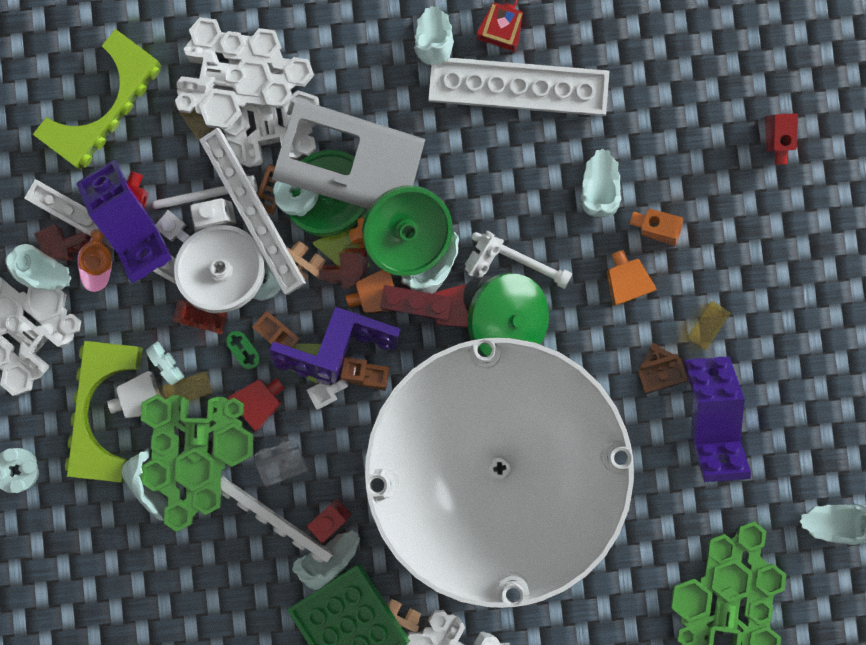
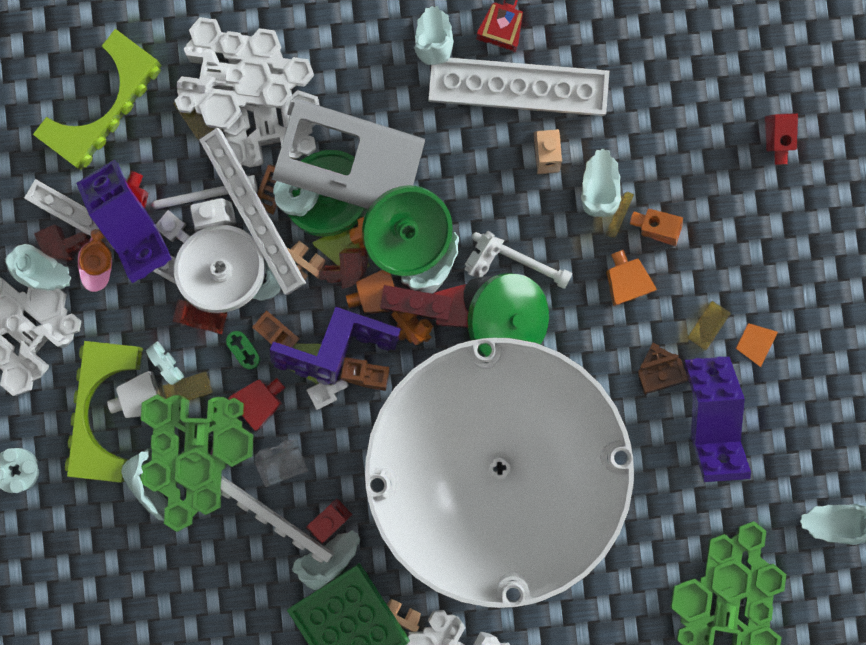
none -> orange hips [391,312,433,345]
none -> light nougat torso [534,129,562,174]
none -> clear yellow tile [606,192,634,238]
none -> orange sticker [736,323,778,367]

